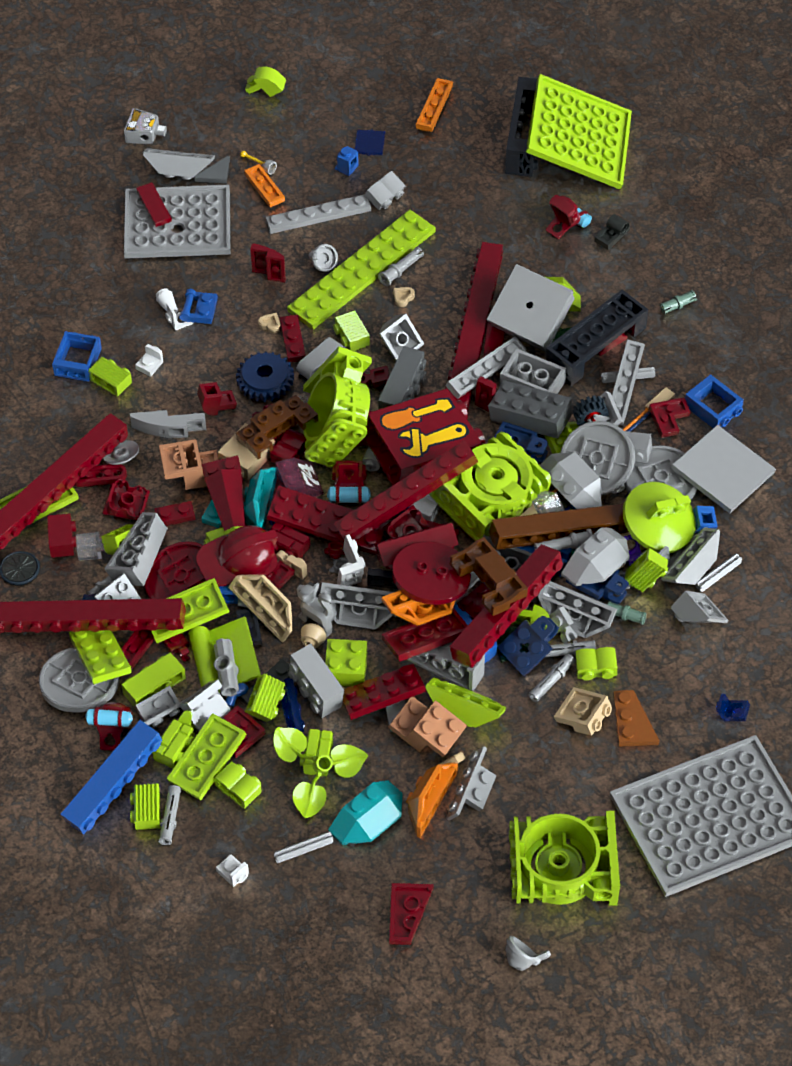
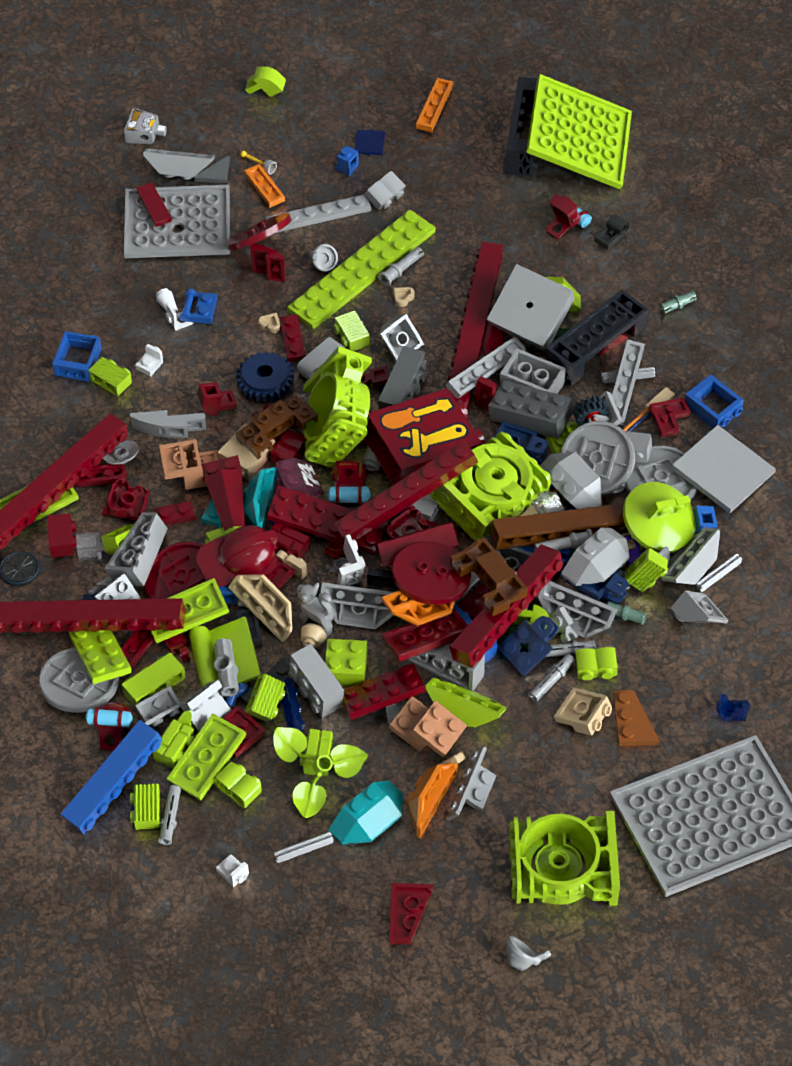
none -> dark red plate [225,213,292,251]

